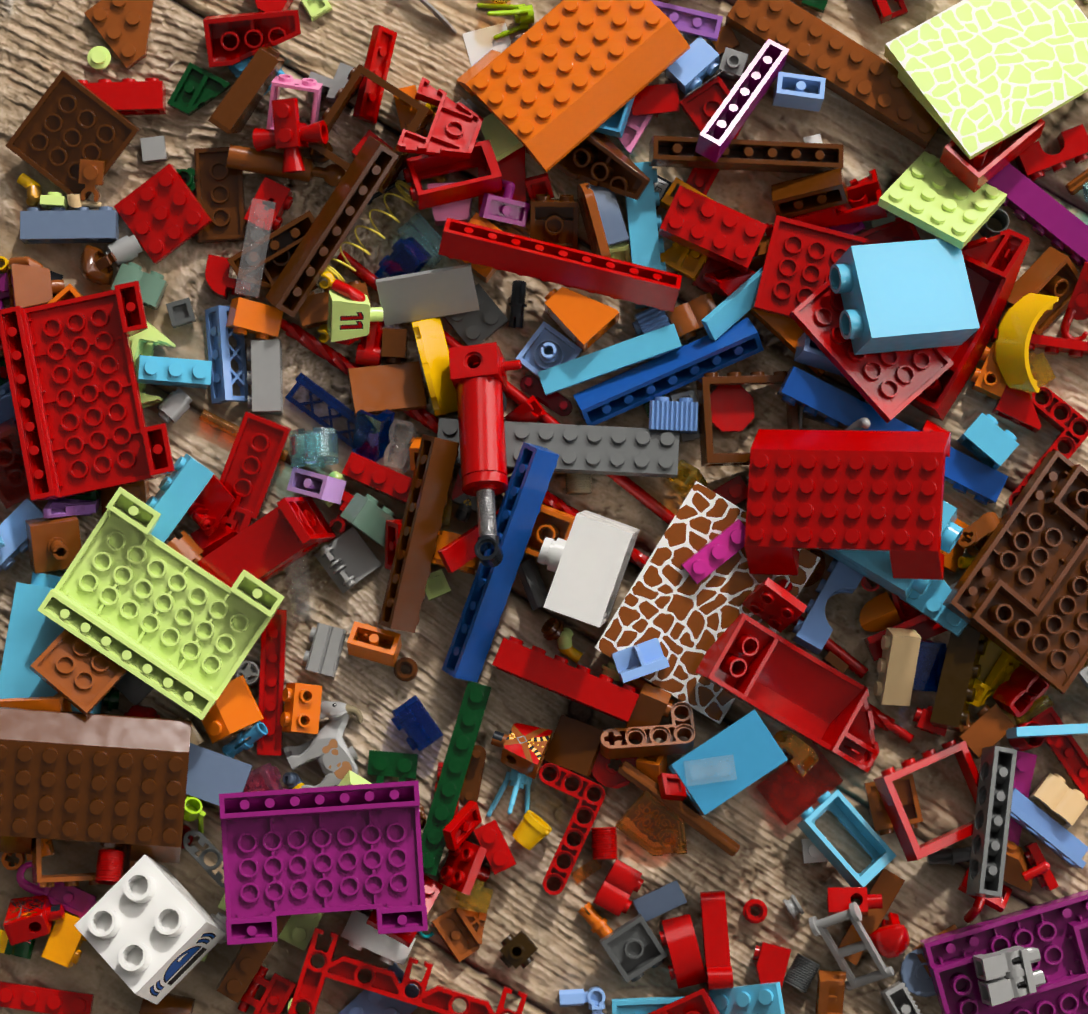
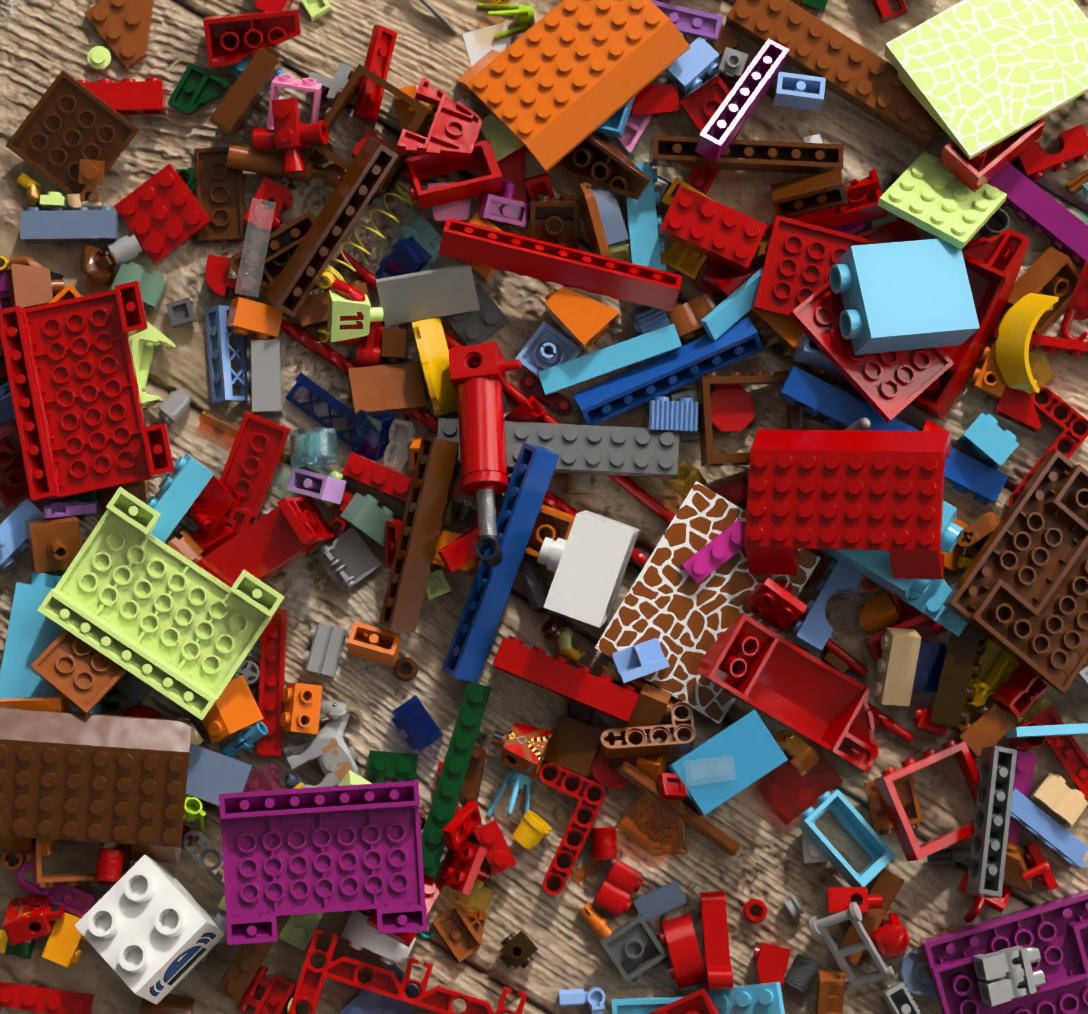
medium azure brick [135,355,212,389] -> none
light grey tile [140,136,167,163] -> none
black axle [508,280,527,329] -> none

